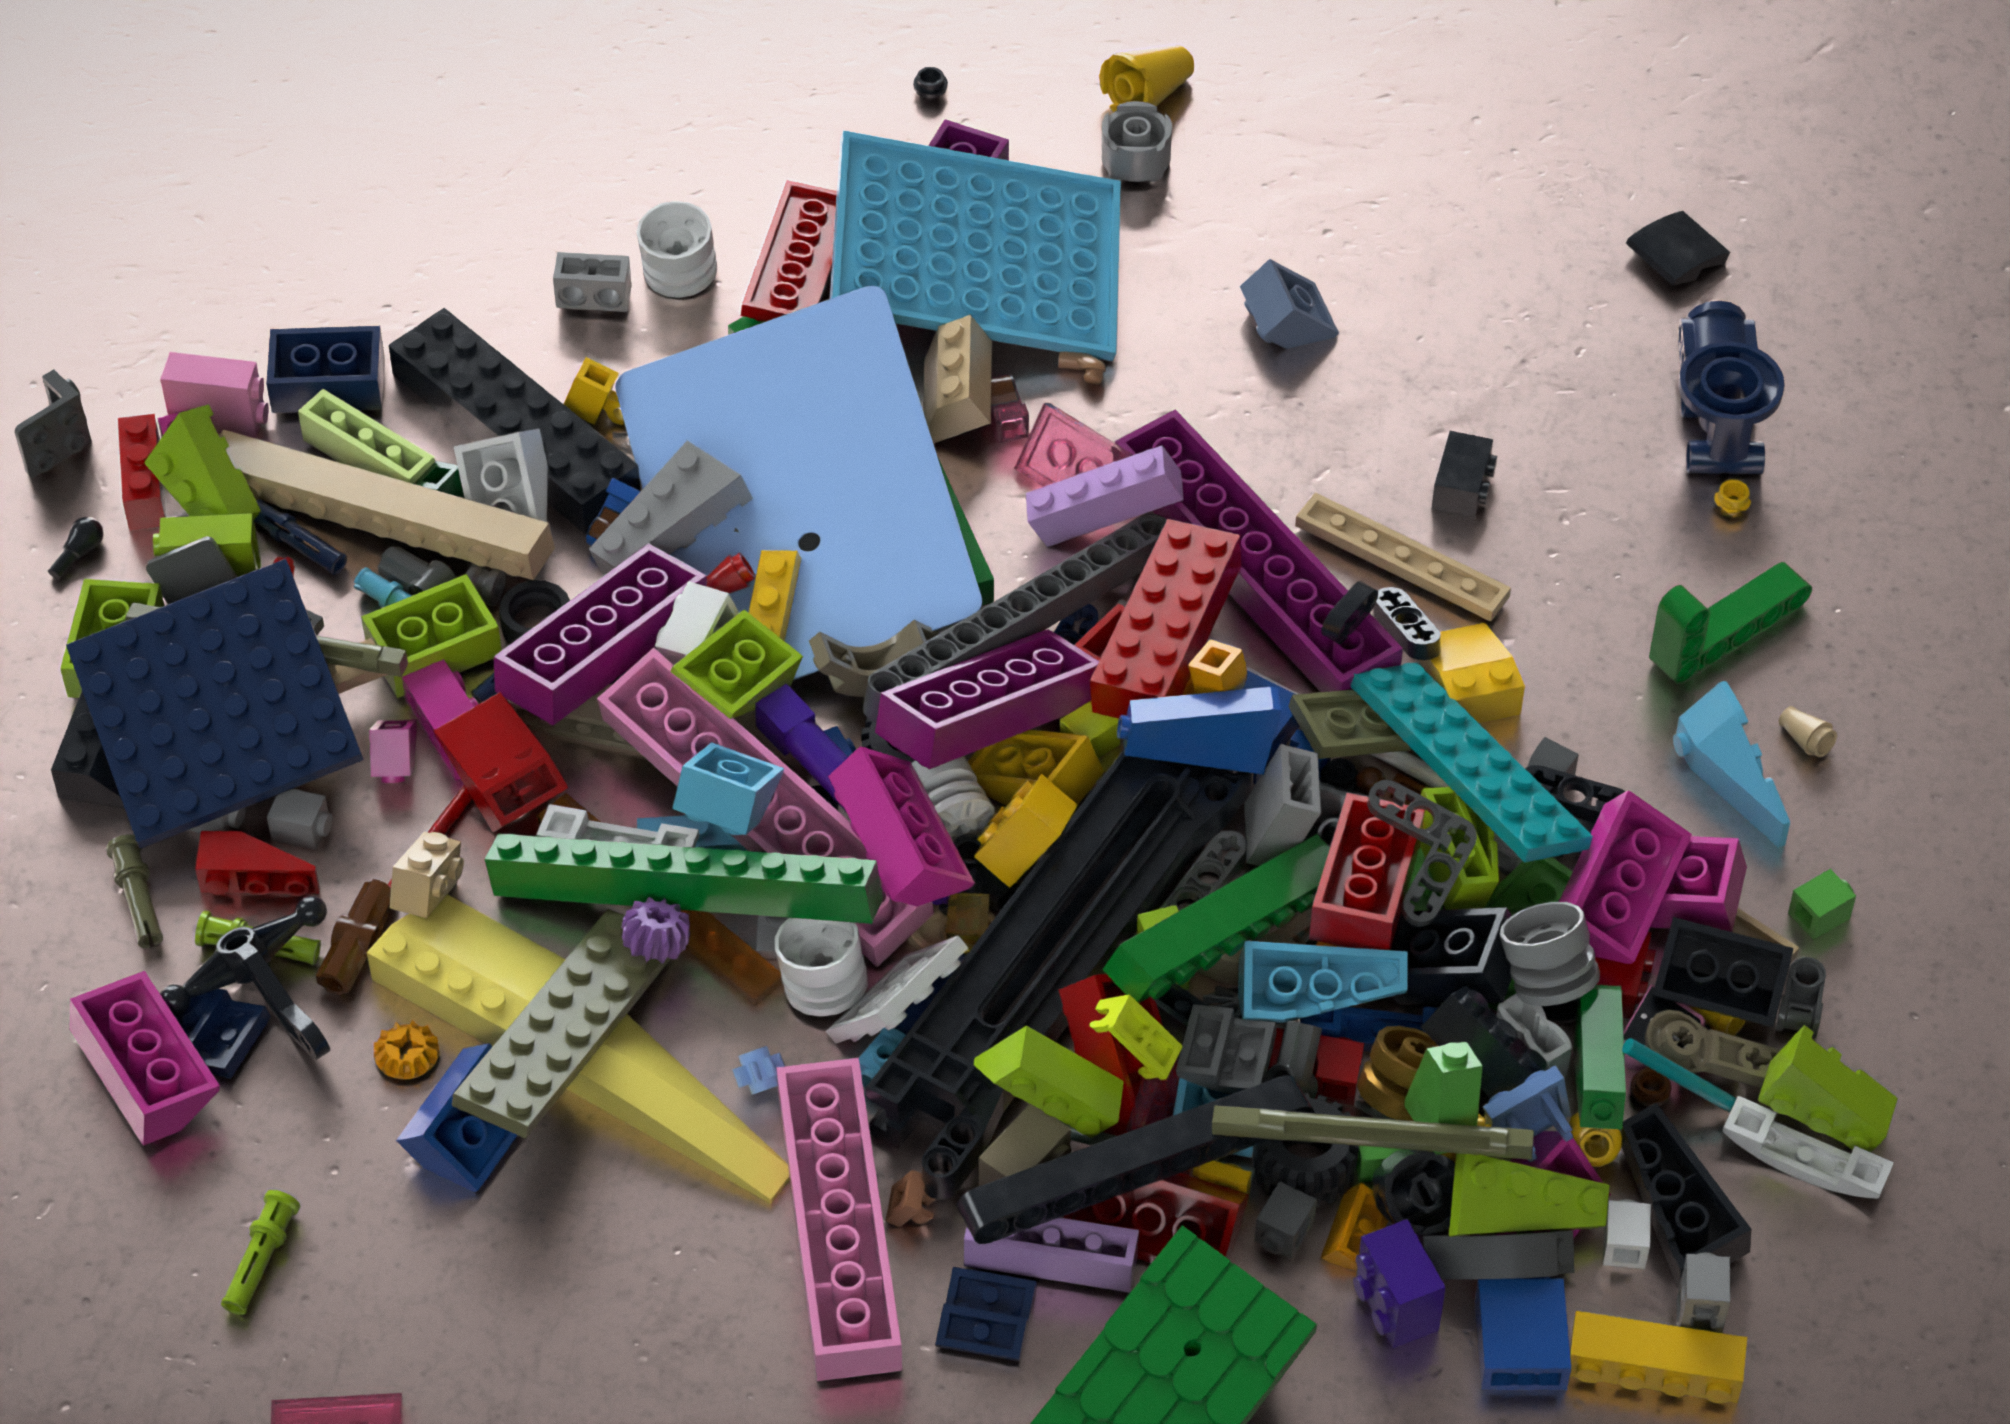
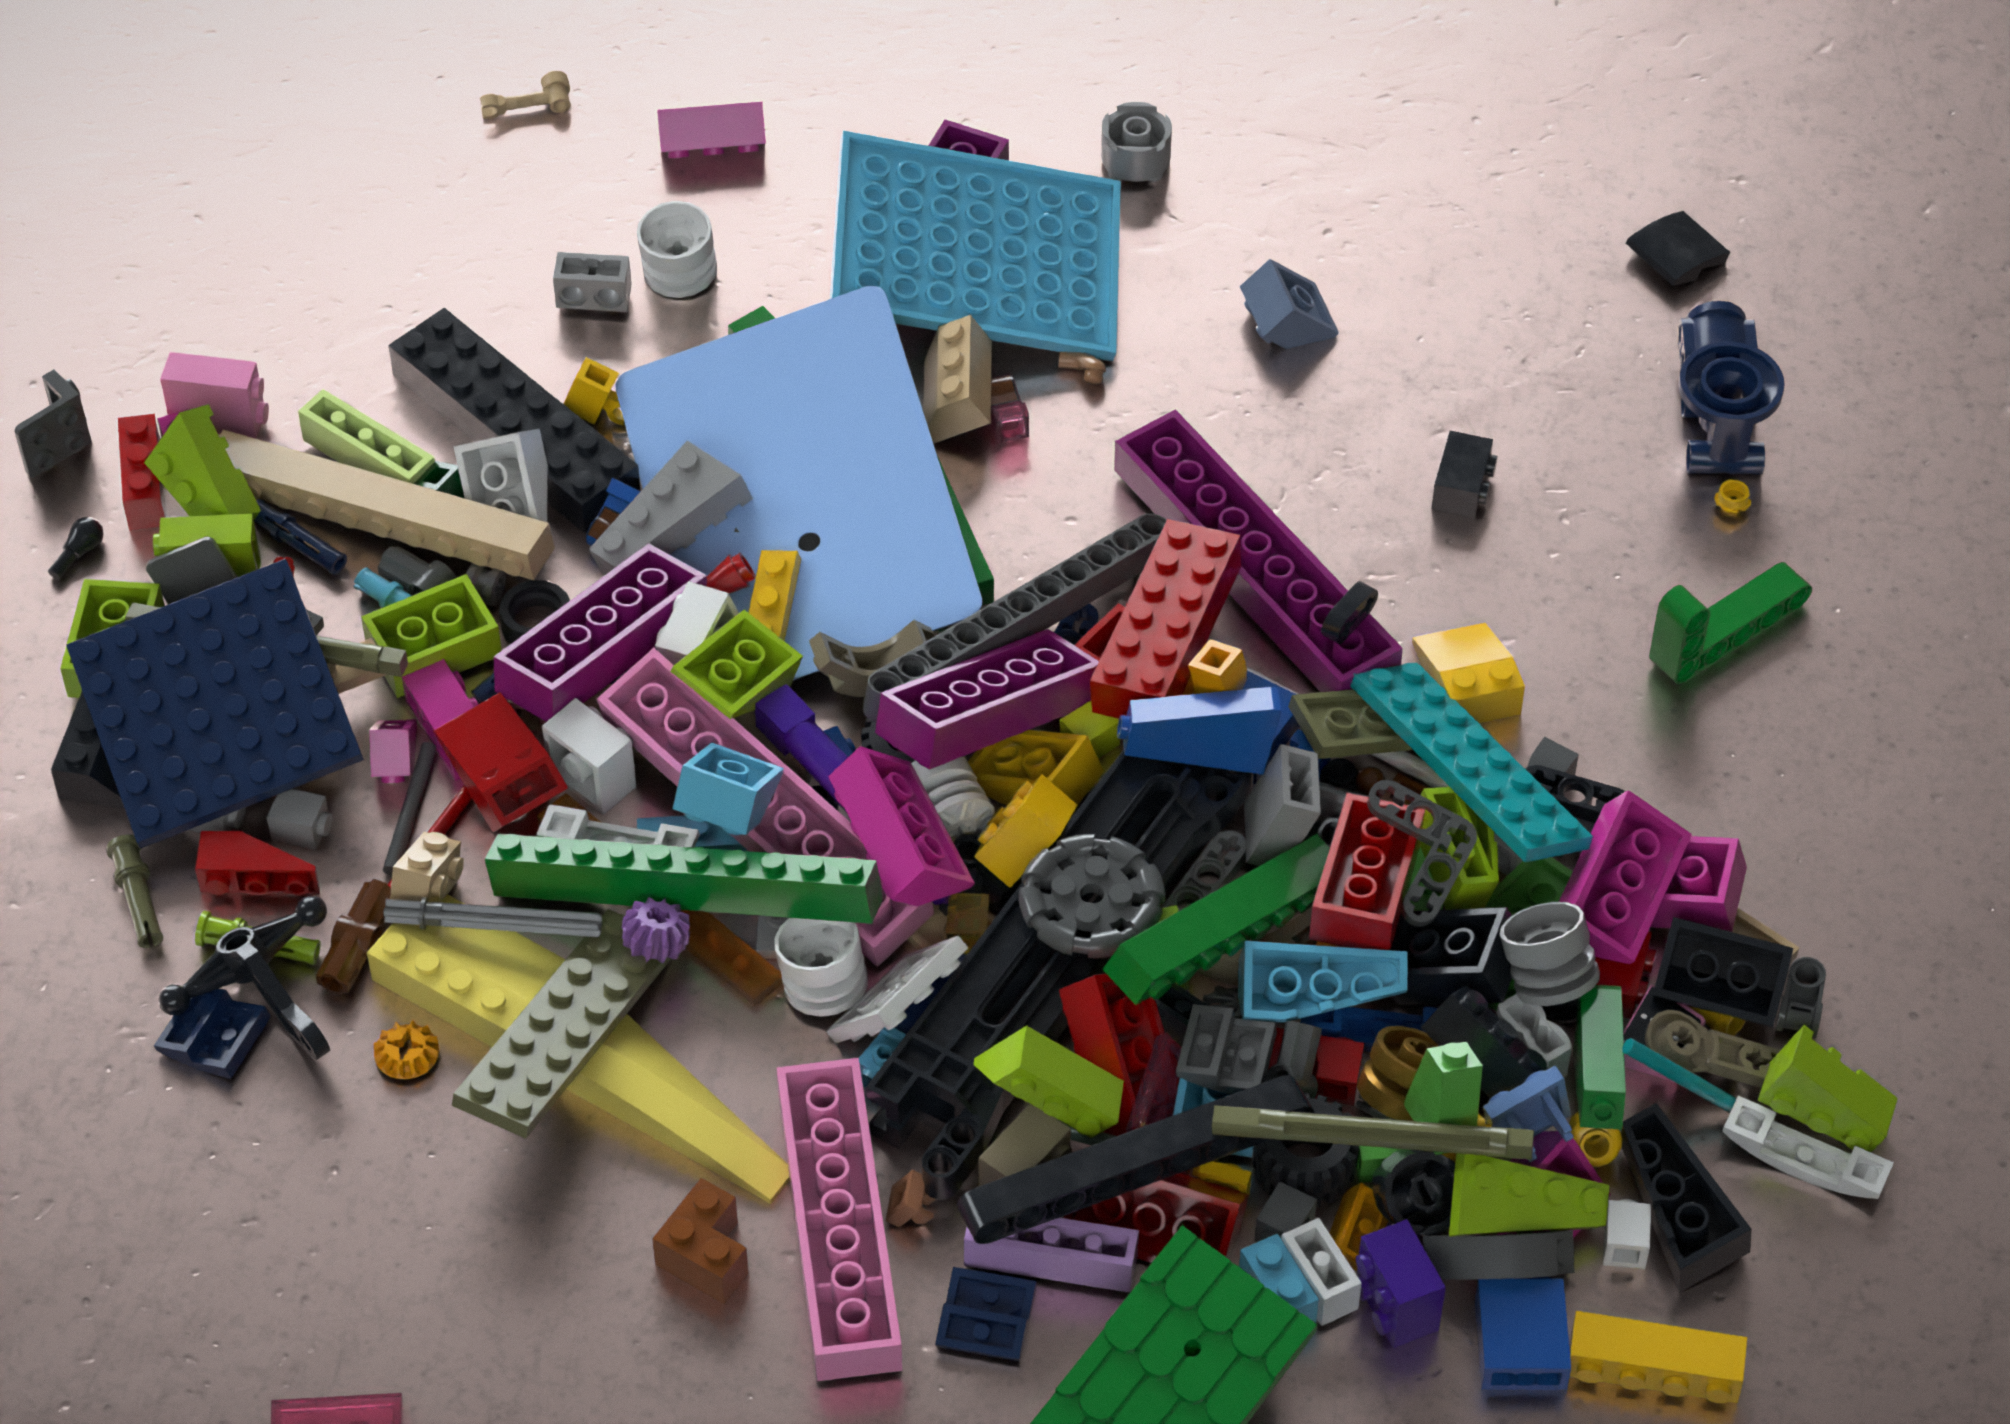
dark pink slope [69,971,220,1146] -> none
lime pin [221,1190,301,1315] -> none
dark blue brick [266,325,385,413] -> none
blue slope [396,1043,517,1192] -> none
light blue gear [732,1046,785,1095] -> none
plate [740,180,837,322] -> none
black plate [913,66,948,98] -> none
clear pink tile [1014,403,1133,487] -> none
lavender brick [1026,445,1183,547] -> none
neon yellow hinge [1090,995,1183,1080] -> none
yellow cone [1099,45,1194,112] -> none
tan plate [1295,492,1511,621] -> none
black beam [1373,587,1441,660] -> none
reddish brown plate [1630,1067,1672,1107] -> none
medium azure wedge [1673,681,1790,848] -> none
light grey brick [1676,1253,1730,1333] -> none
tan cone [1779,706,1837,757] -> none
bright green brick [1788,868,1856,940] -> none
none -> dark grey bar [383,742,437,876]
none -> dark grey axle [384,897,603,937]
none -> tan brick [480,71,571,119]
none -> white brick [542,698,636,815]
none -> dark orange brick [652,1178,749,1305]
none -> dark pink slope [657,101,766,158]
none -> dark grey plate [1018,834,1166,958]
none -> medium azure brick [1239,1233,1319,1323]
none -> white brick [1282,1218,1362,1326]

